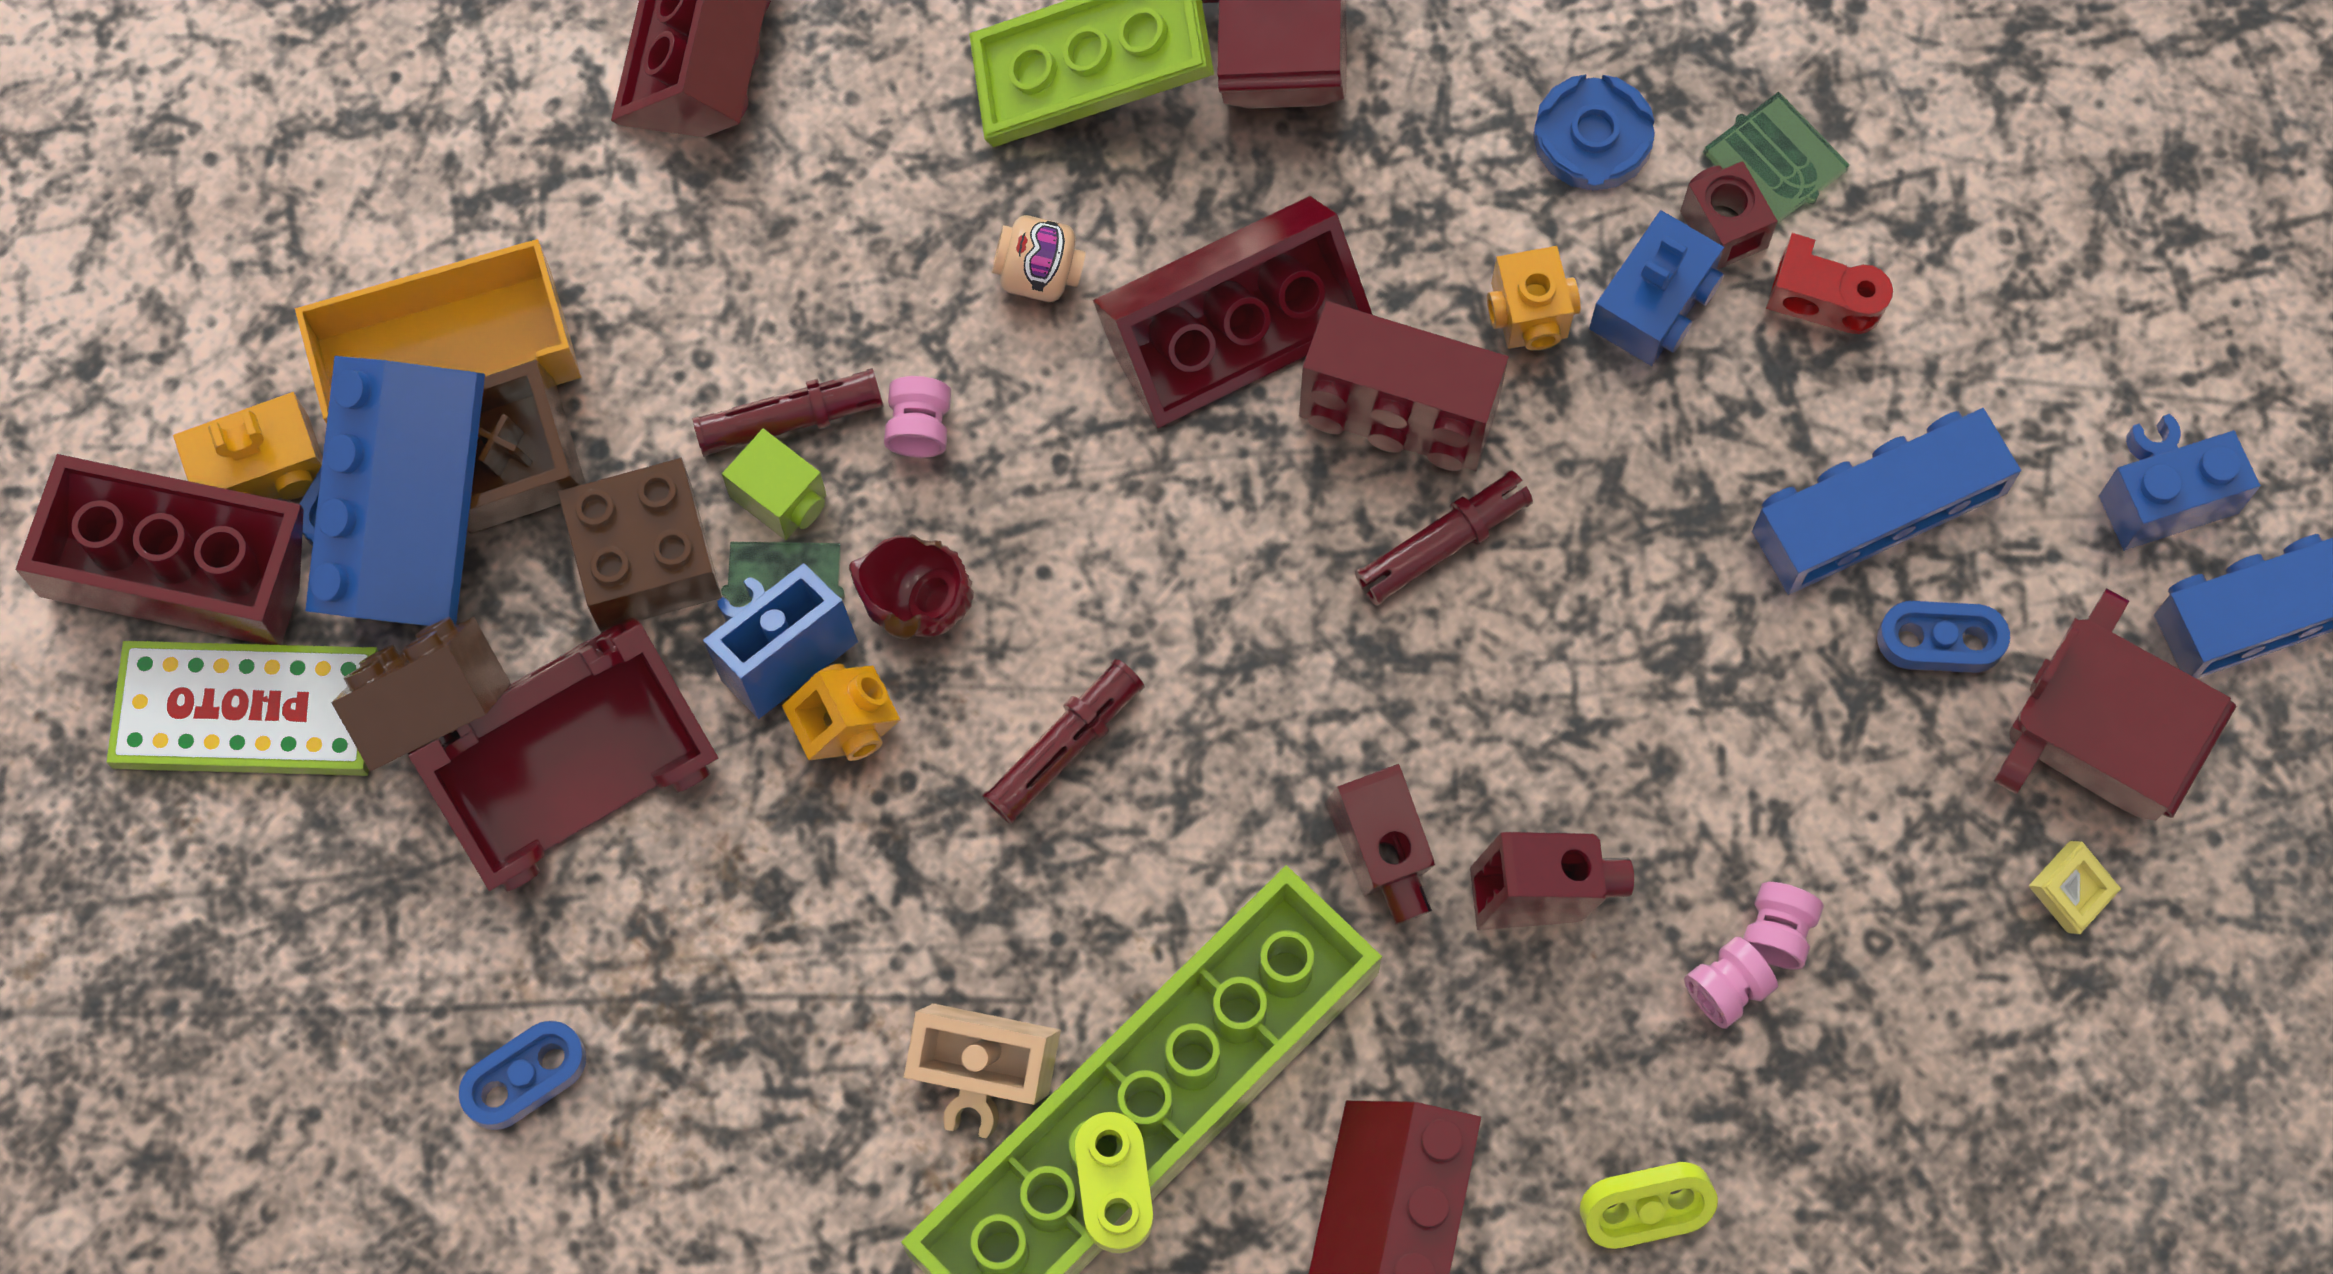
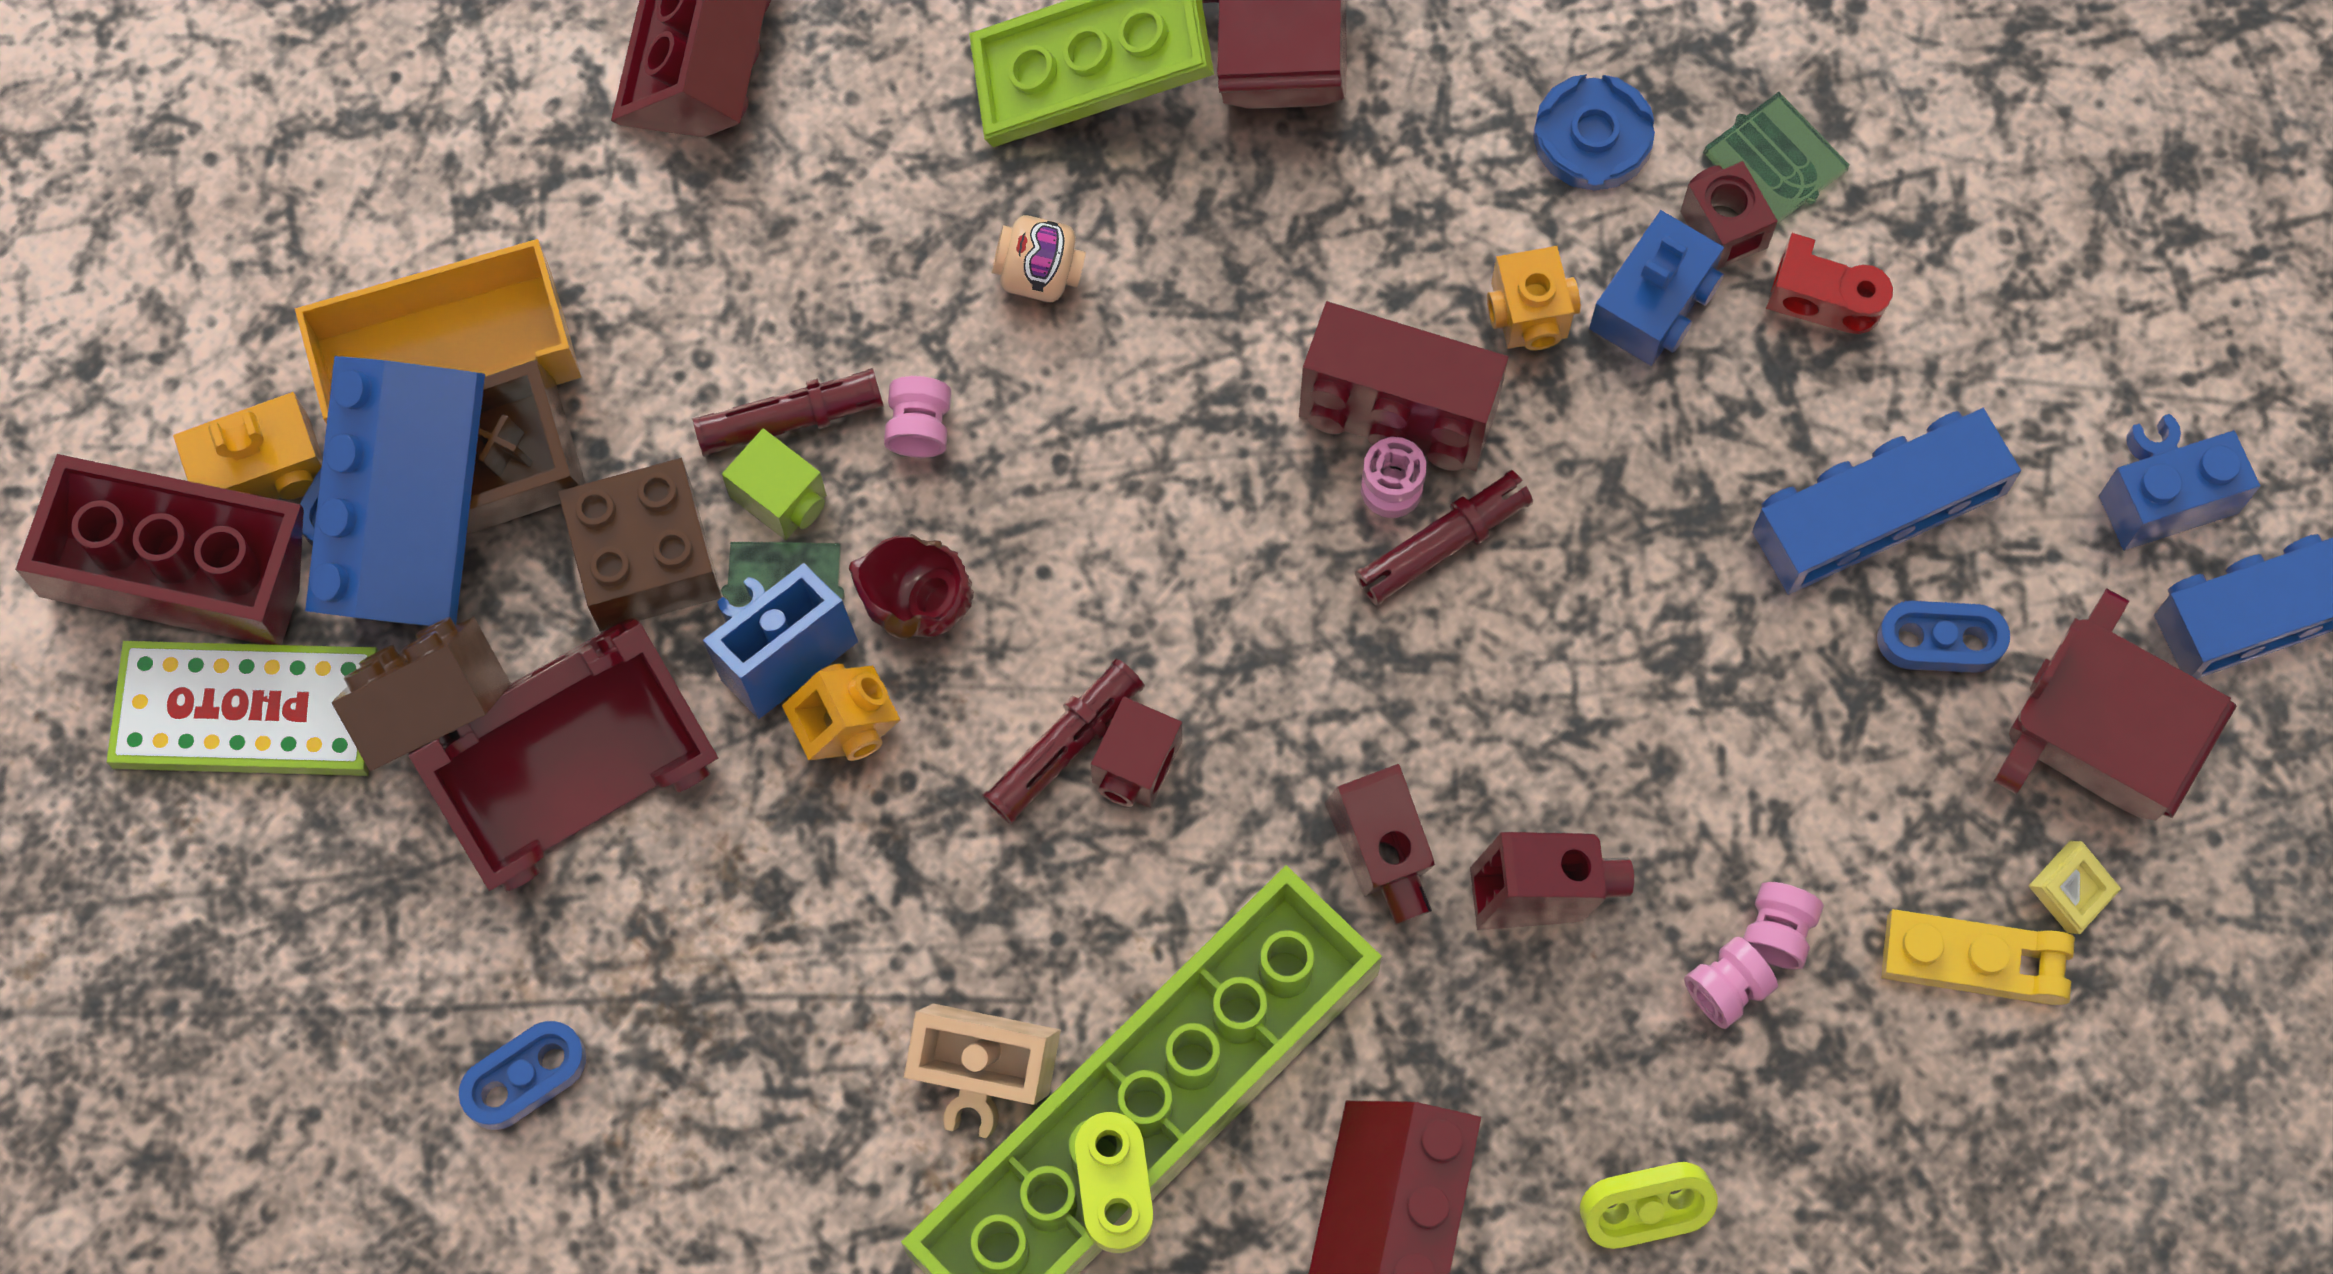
dark red slope [1093,196,1373,428] -> none
none -> dark red brick [1091,696,1182,808]
none -> bright pink wheel [1361,437,1427,518]
none -> yellow plate [1881,909,2075,1005]

